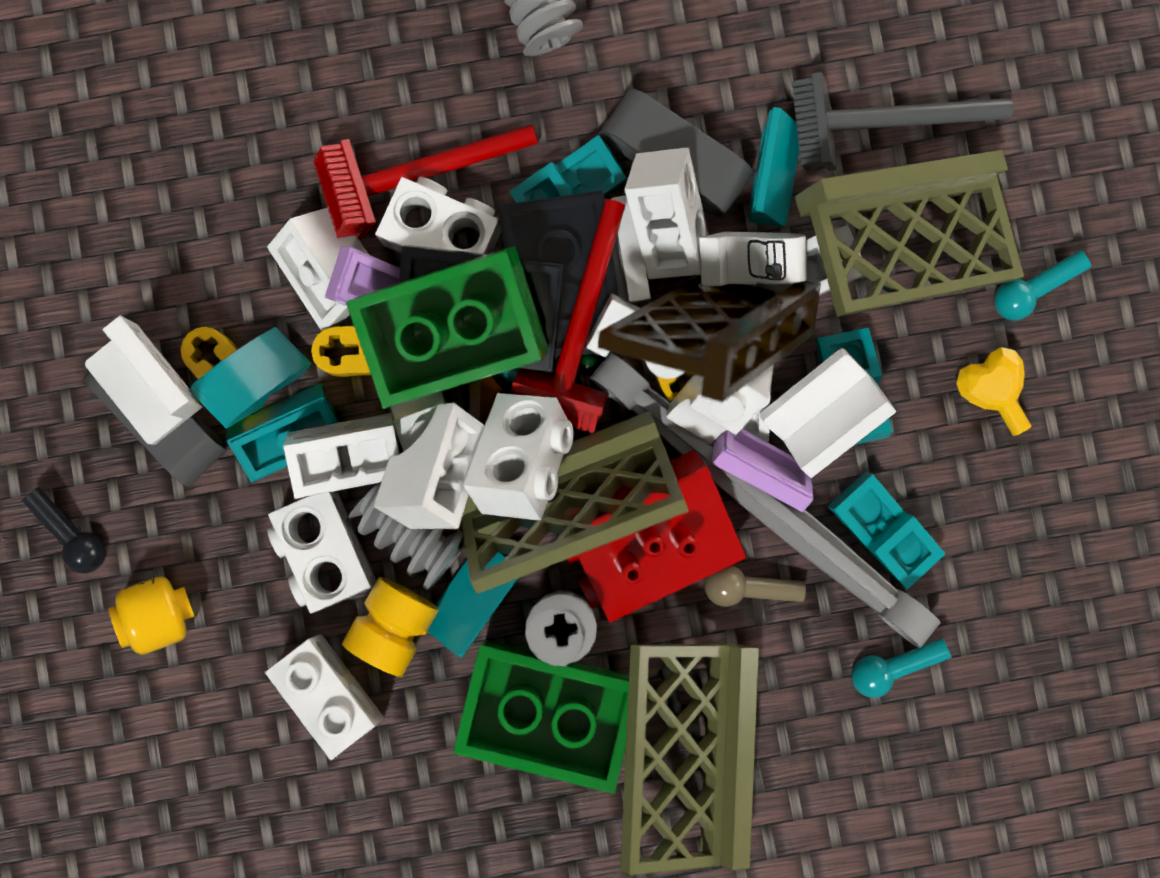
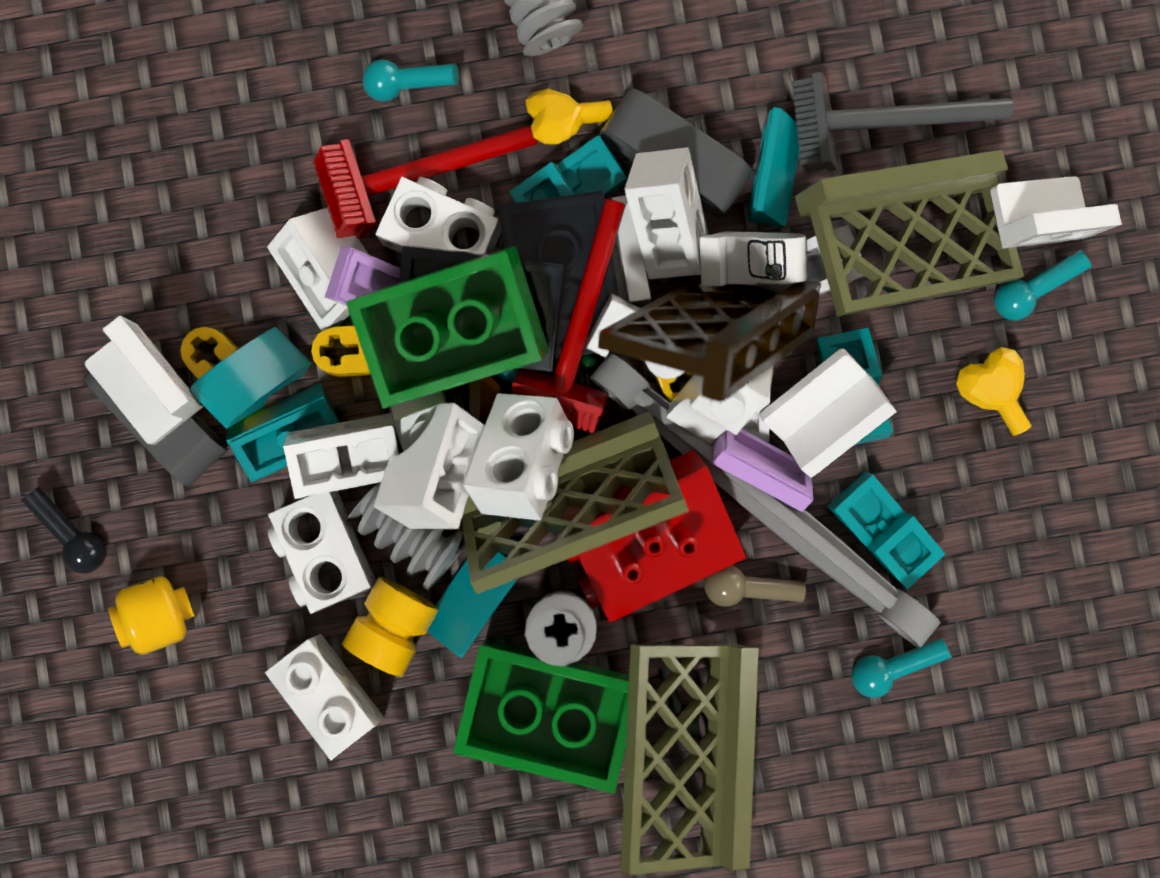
none -> teal bar [362,60,459,102]
none -> yellow rock [525,89,613,144]
none -> white panel [990,176,1122,249]

